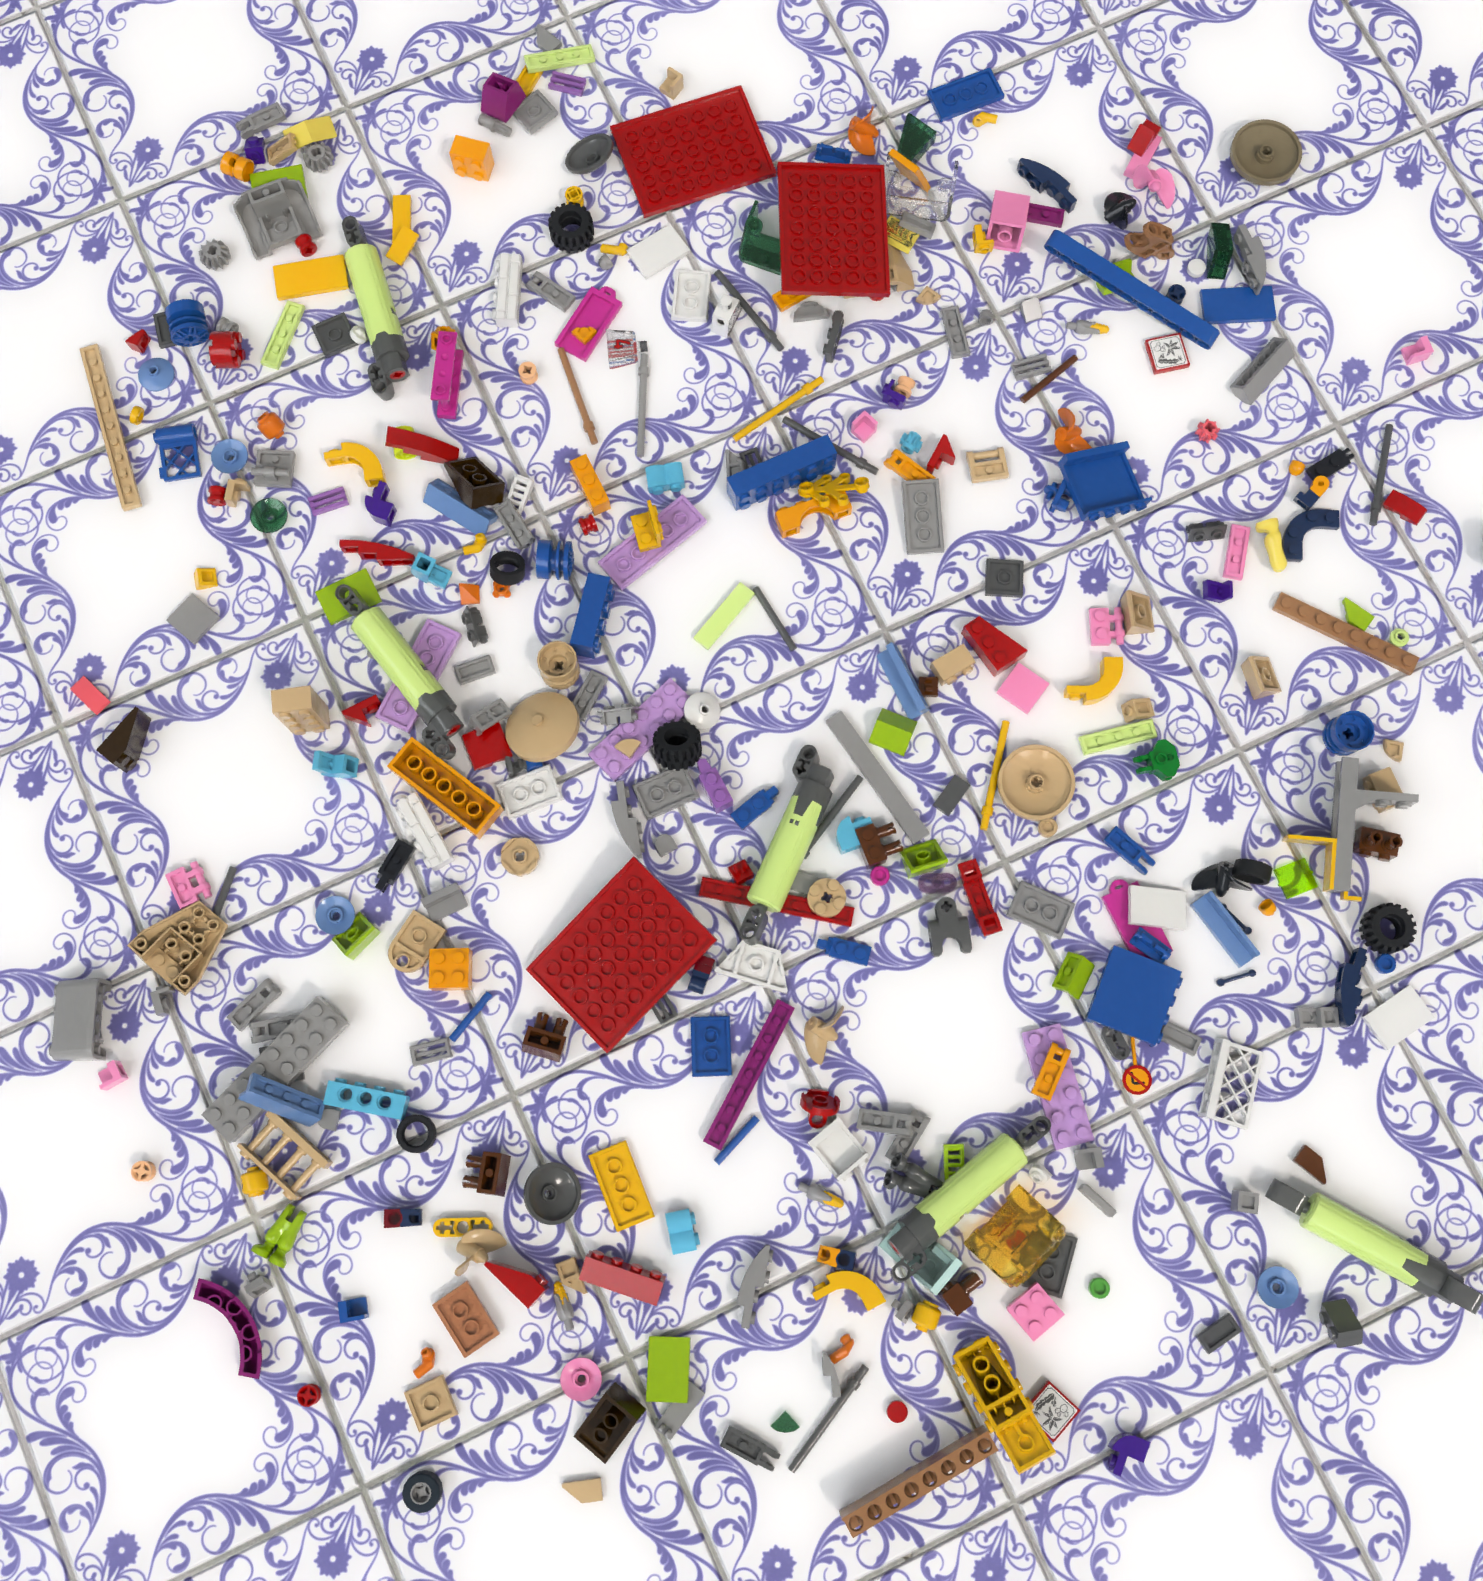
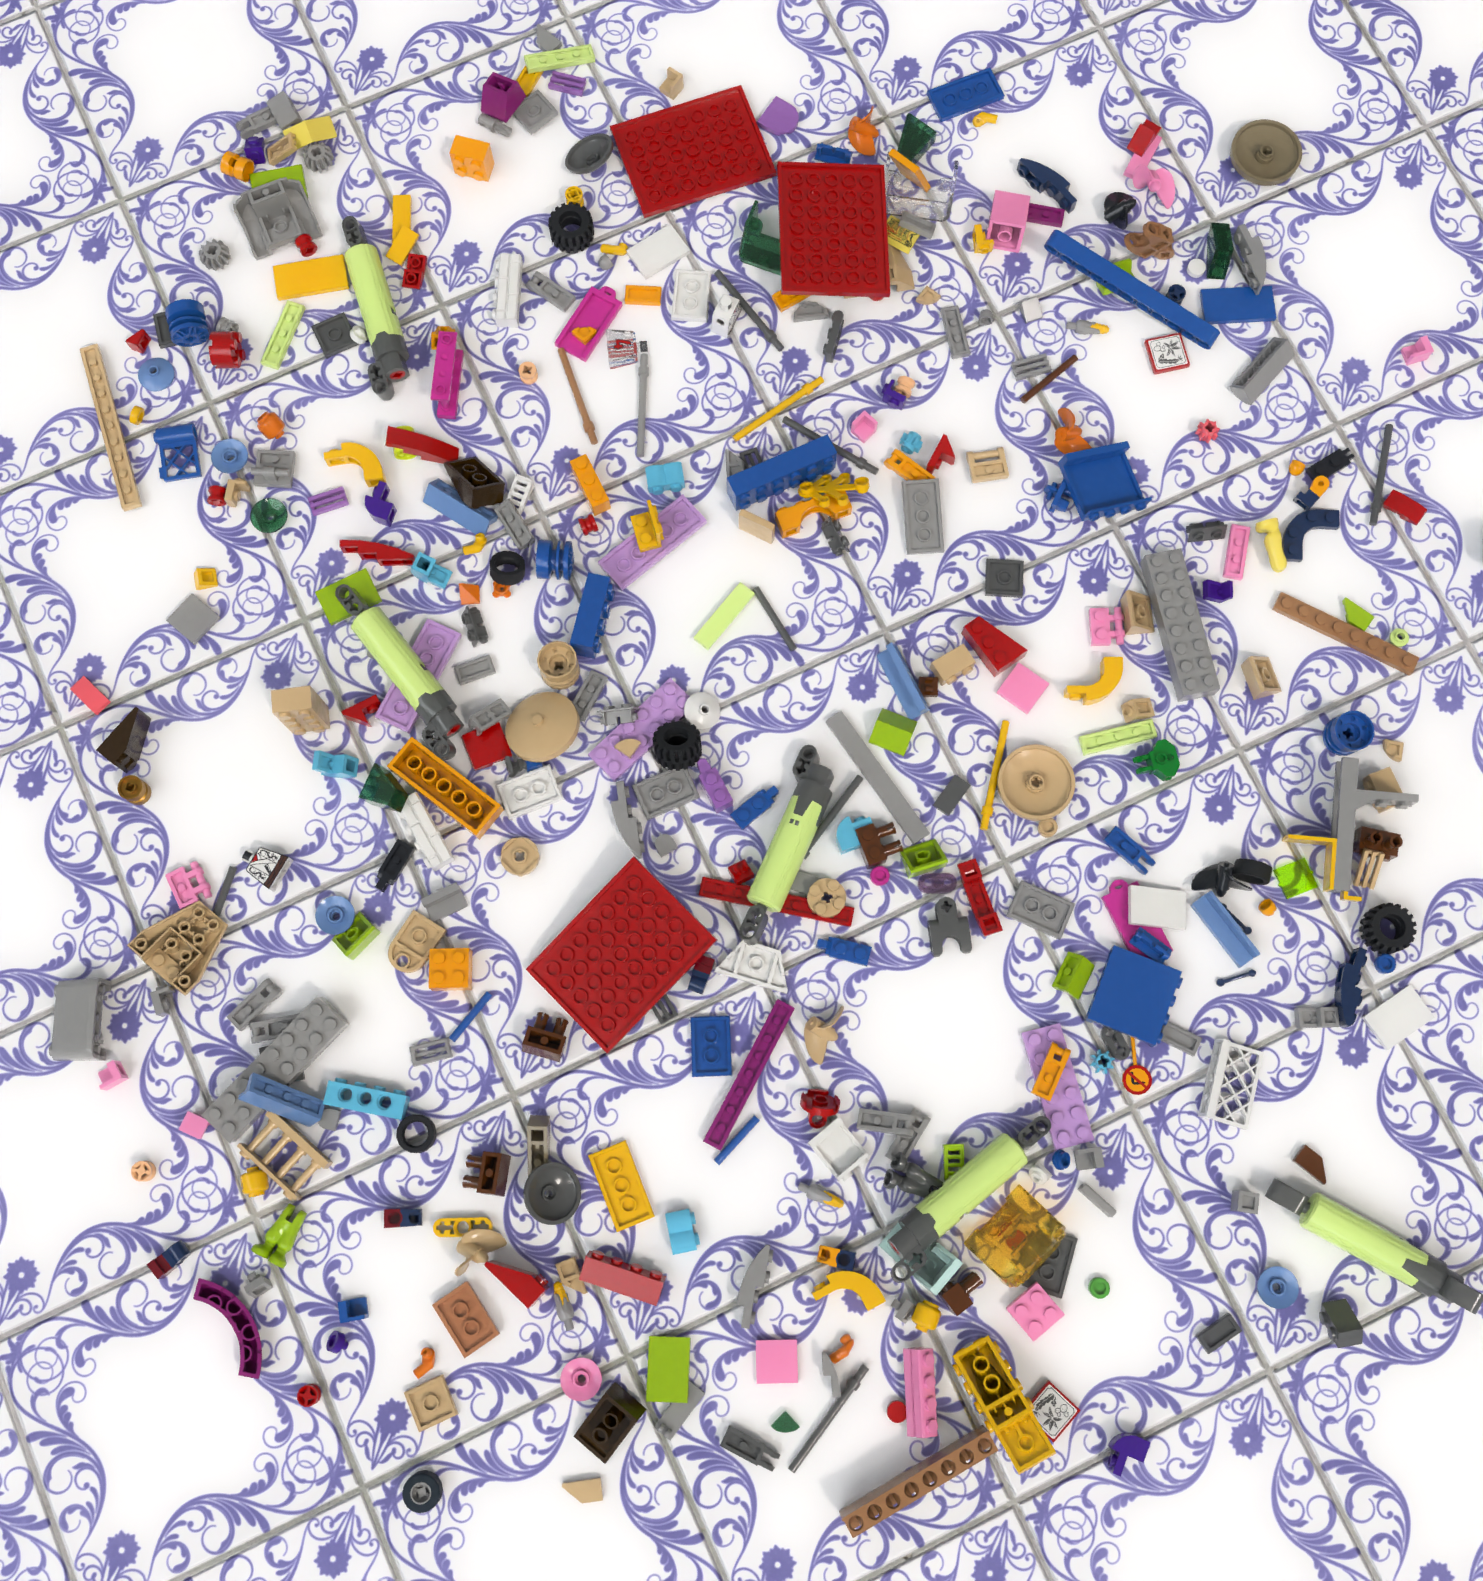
none -> pearl gold wheel [117,775,151,805]
none -> leg [147,1240,191,1279]
none -> bright pink panel [178,1111,211,1139]
none -> torso [242,847,293,892]
none -> light grey panel [266,91,303,130]
none -> dark purple tile [326,1331,349,1354]
none -> clear green slope [358,763,409,813]
none -> red slope [402,253,428,290]
none -> dark tan slope [527,1115,550,1176]
none -> light orange tile [625,285,662,306]
none -> tan tile [739,509,775,544]
none -> bright pink tile [756,1339,798,1384]
none -> medium lavender tile [757,96,799,136]
none -> dark grey hinge [821,516,850,556]
none -> bright pink brick [903,1347,938,1438]
none -> blue plate [1052,1149,1070,1170]
none -> medium azure gear [1089,1049,1115,1074]
none -> light grey brick [1140,548,1220,702]
none -> tan tile [1353,848,1385,890]

